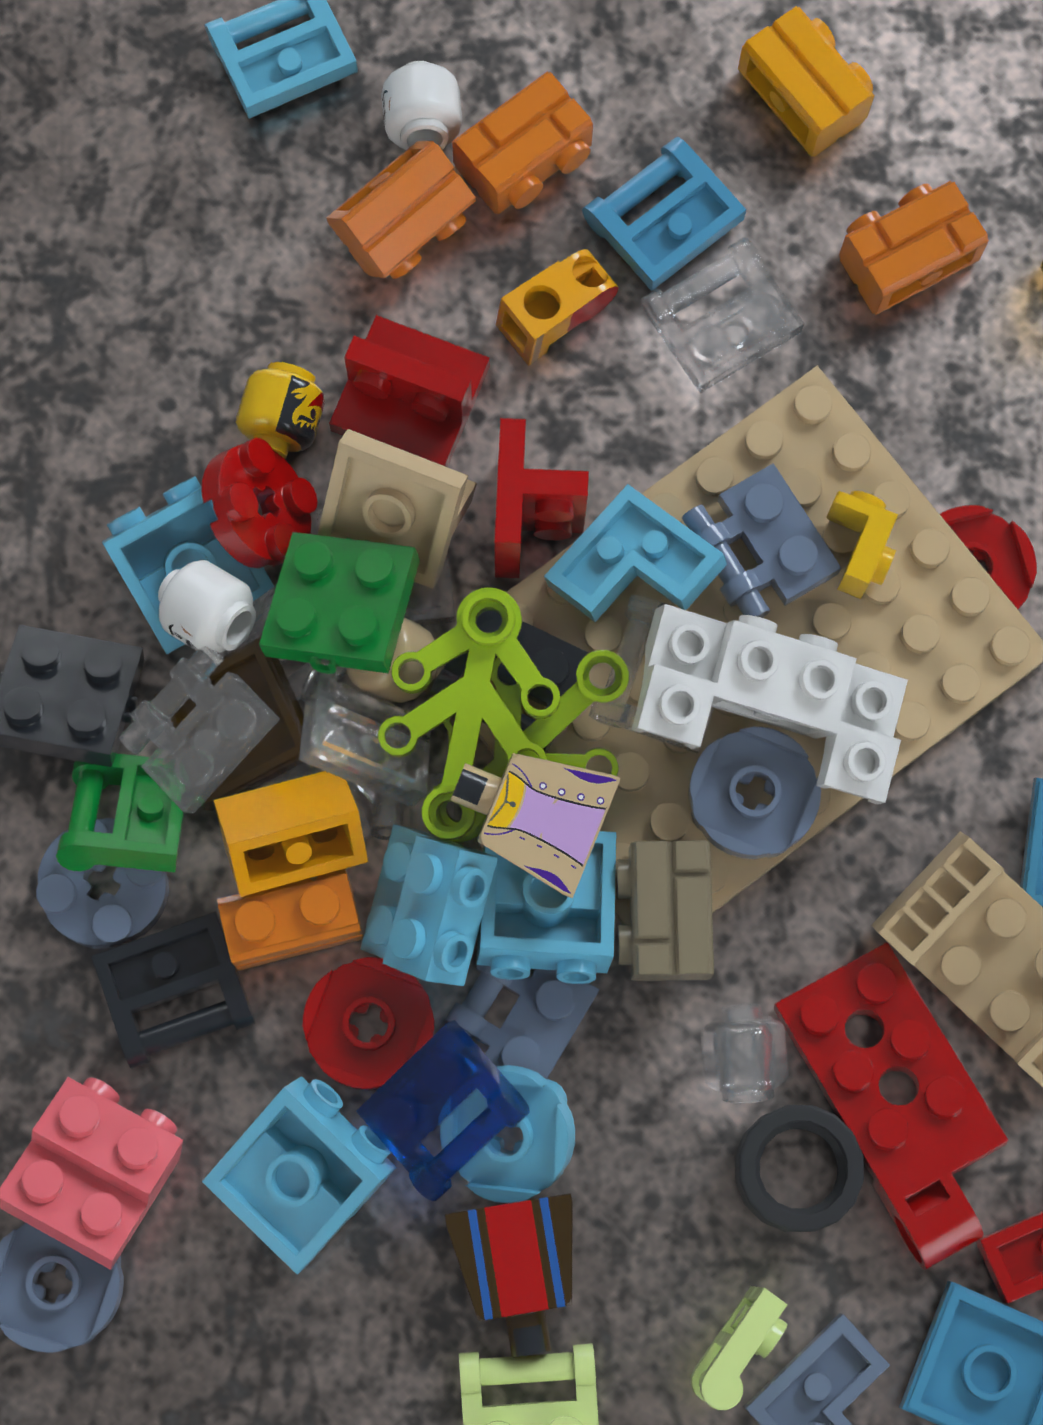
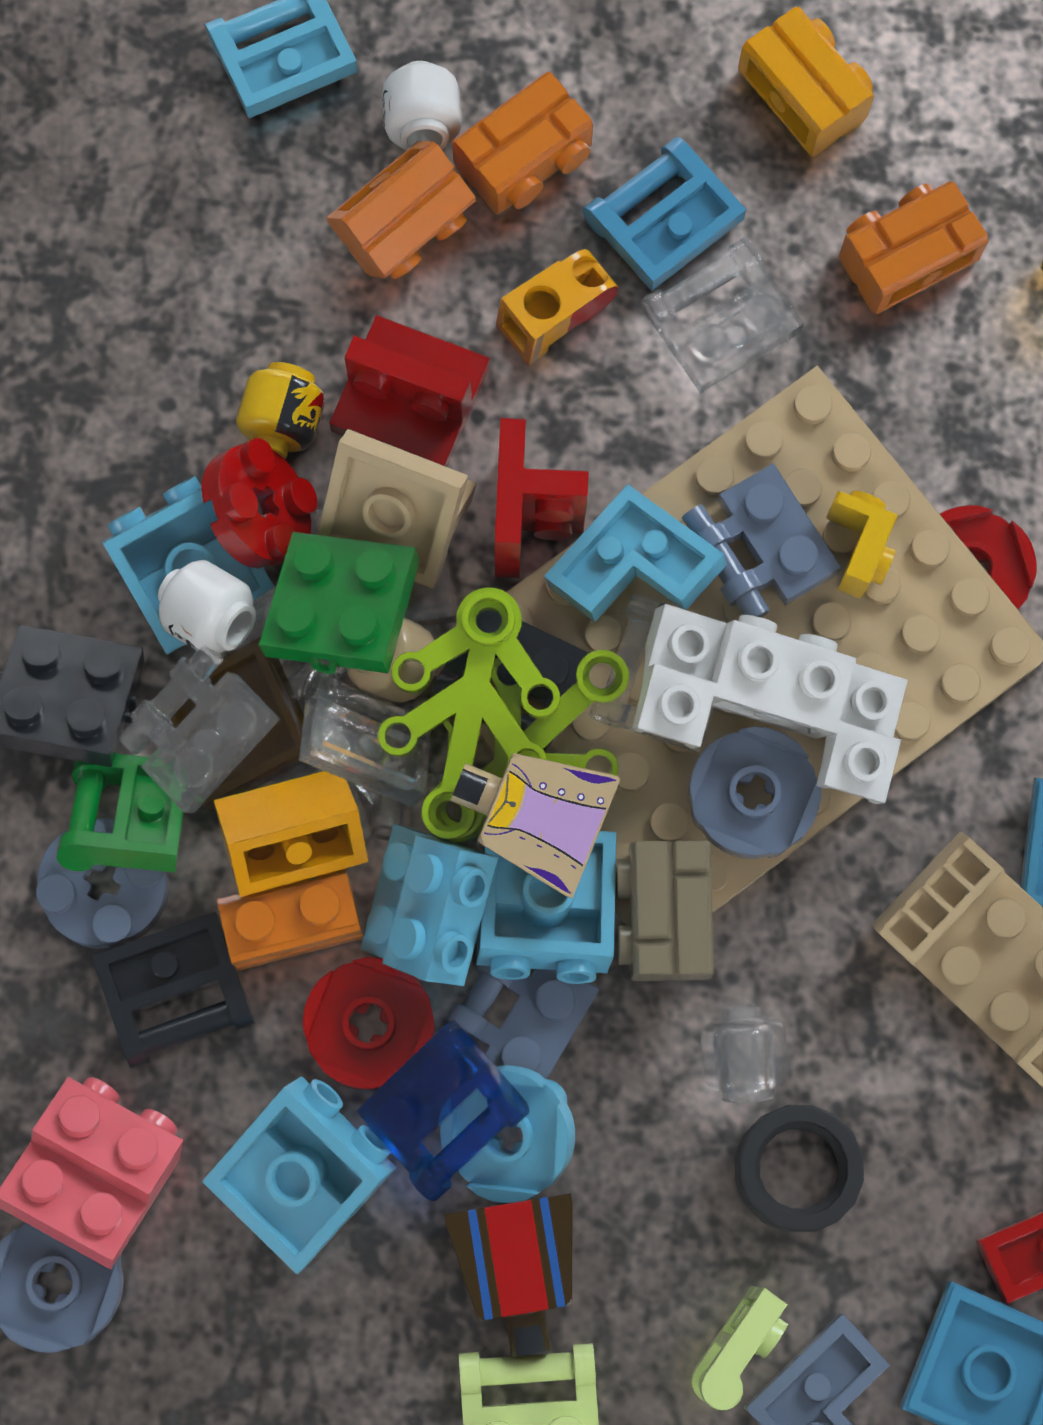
red hinge [774,942,1009,1270] -> none

